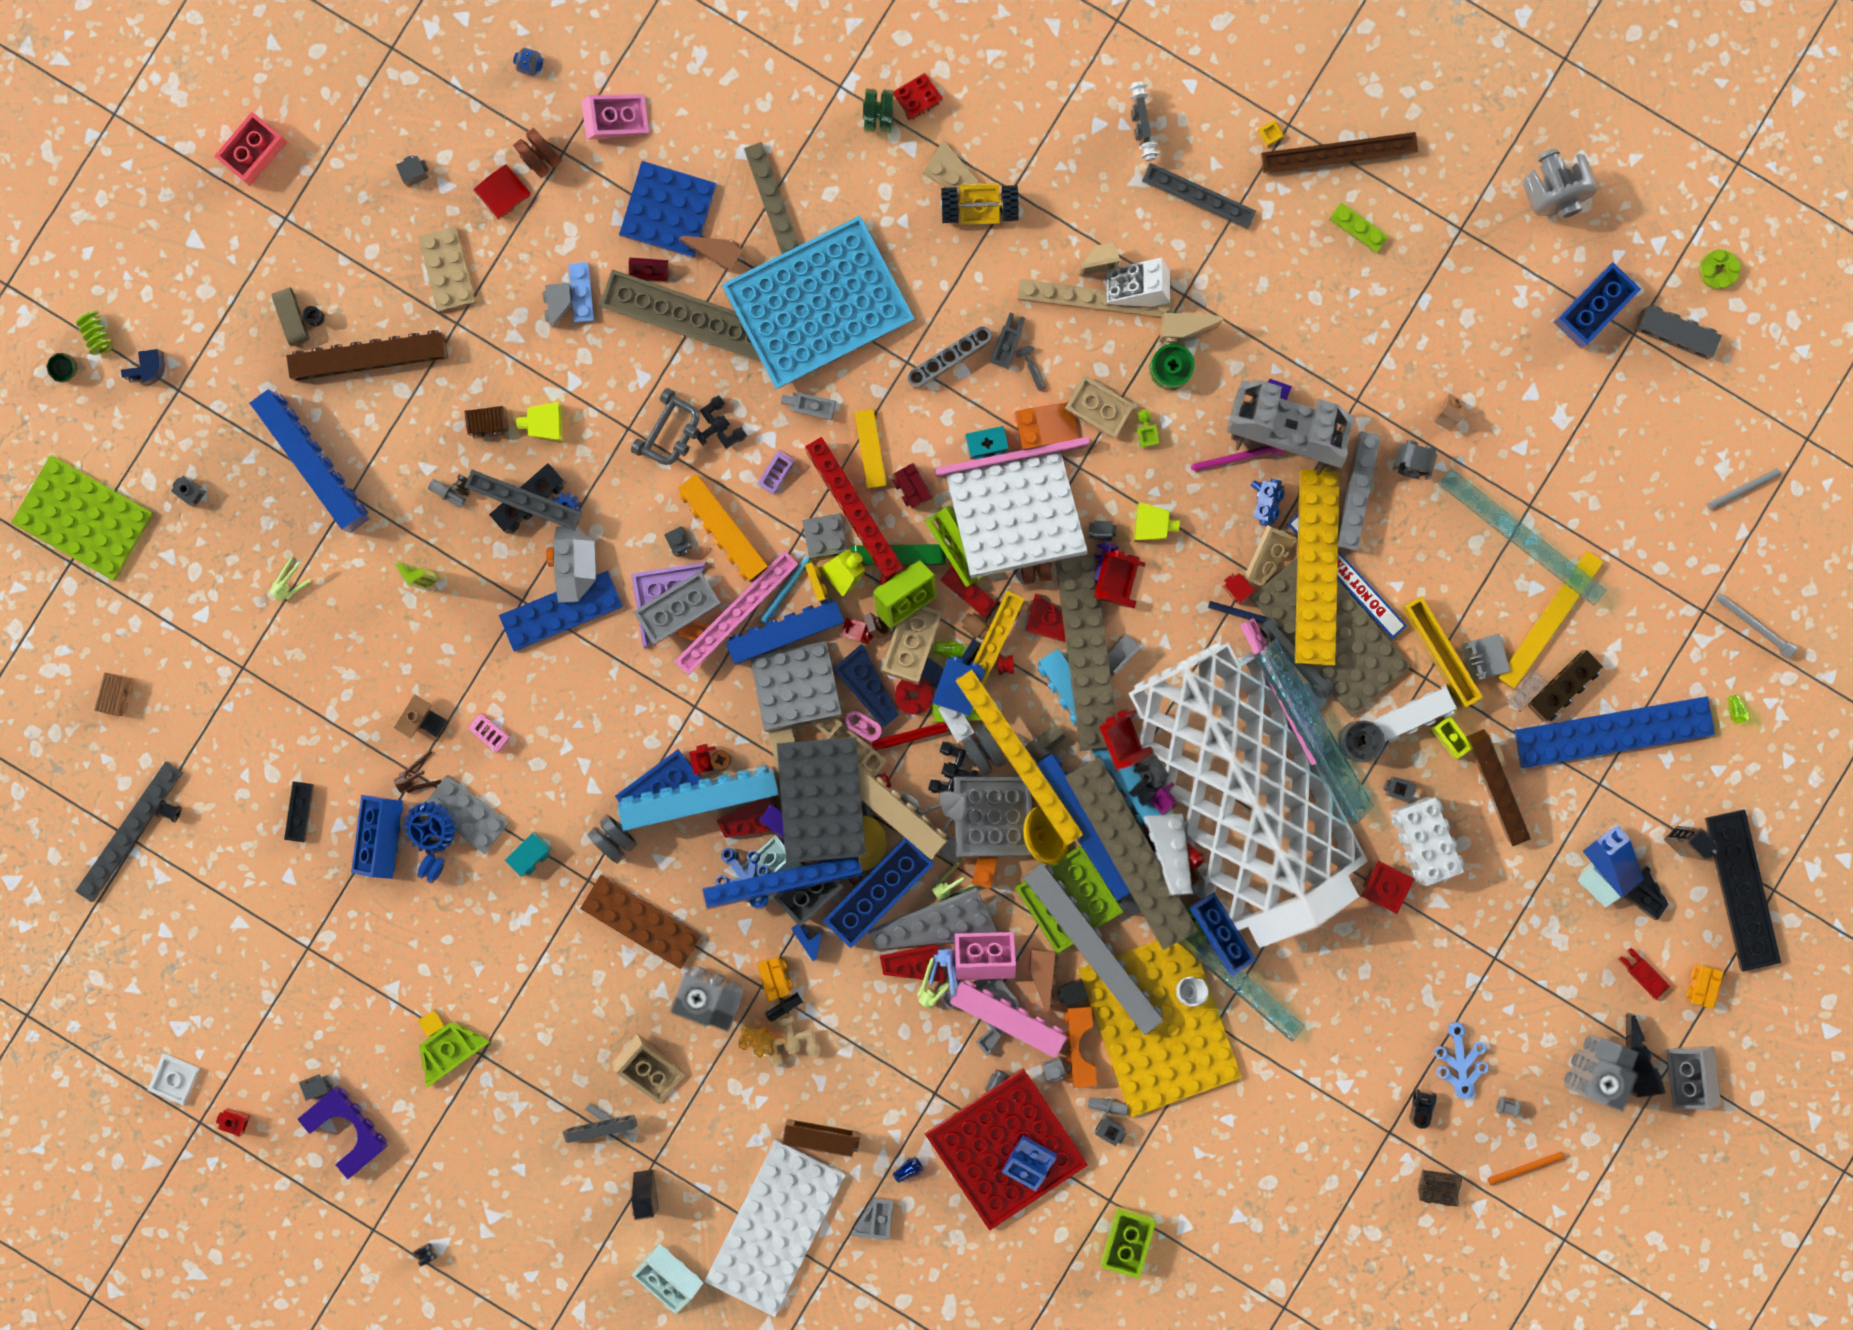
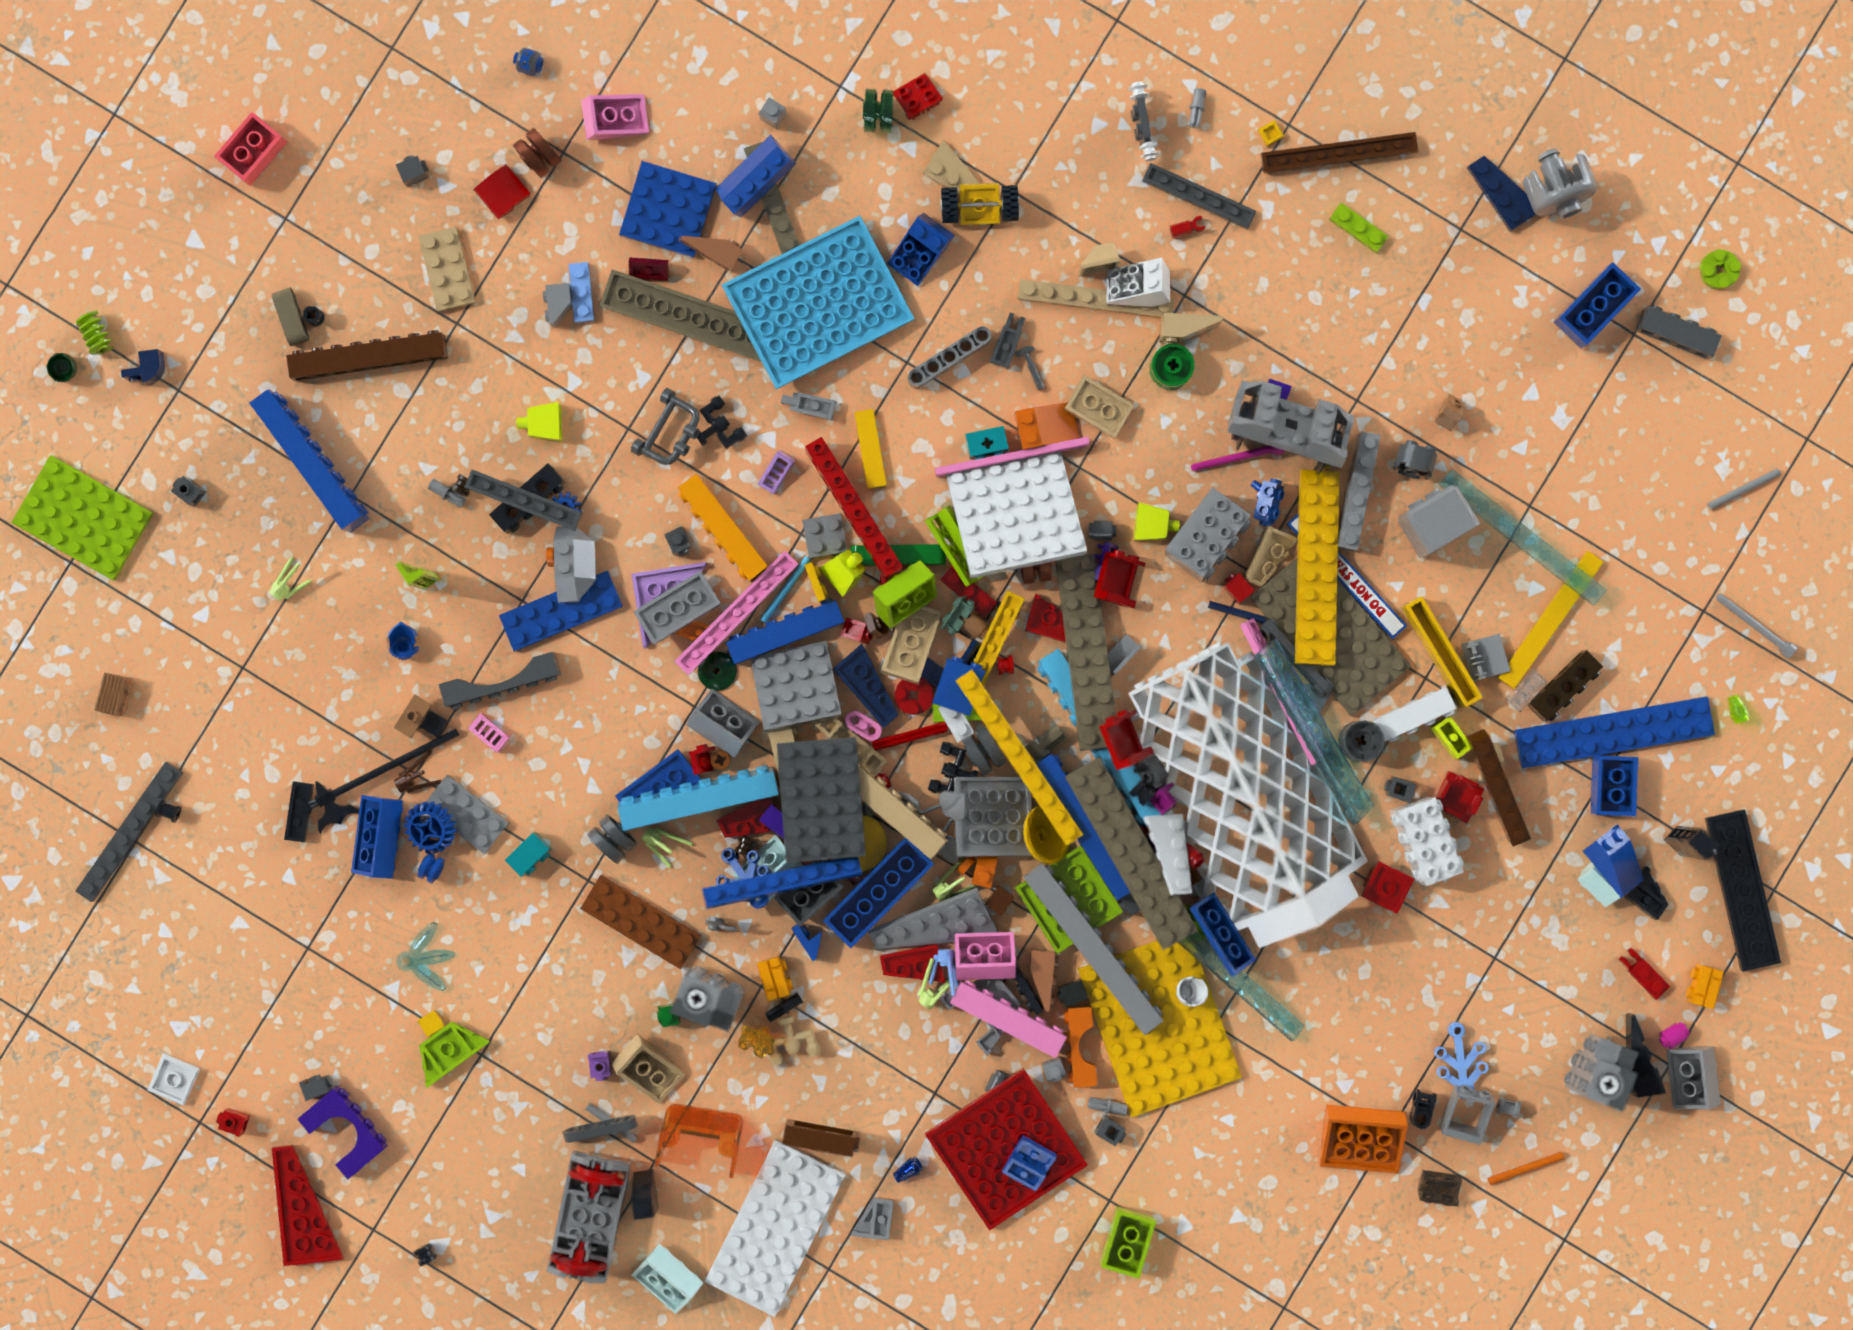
reddish brown brick [464,406,509,439] -> none
dark red brick [892,463,933,509] -> none
clear neon green cone [933,641,963,659] -> none
lime plate [1136,409,1160,448] -> none
none -> red wing [272,1145,344,1266]
none -> black piece [294,729,460,834]
none -> blue hair [386,622,420,661]
none -> clear light blue plant [396,922,455,991]
none -> dark grey arch [439,652,561,710]
none -> light grey piece [547,1151,632,1283]
none -> medium lavender brick [588,1050,612,1081]
none -> yellowish green plant [642,827,693,868]
none -> clear orange windscreen [655,1103,743,1178]
none -> green brick [657,1003,681,1027]
none -> light grey slope [686,689,760,758]
none -> dark green dish [698,652,737,691]
none -> light grey plate [705,916,740,932]
none -> blue slope [715,135,797,217]
none -> dark brown wheel [734,836,757,857]
none -> light grey brick [759,97,787,129]
none -> blue slope [887,213,955,286]
none -> sand green hinge [940,595,975,635]
none -> orange tile [957,857,976,876]
none -> reddish brown panel [985,884,1014,916]
none -> black hinge [1010,963,1044,1015]
none -> light grey brick [1164,487,1251,583]
none -> red bar [1170,216,1205,238]
none -> light grey axle [1189,88,1207,129]
none -> orange slope [1320,1104,1408,1174]
none -> light grey plate [1398,485,1480,558]
none -> red panel [1435,771,1484,824]
none -> light grey window [1440,1085,1495,1145]
none -> dark blue wing [1467,156,1536,232]
none -> blue brick [1590,755,1638,816]
none -> dark pink brick [1659,1022,1690,1050]

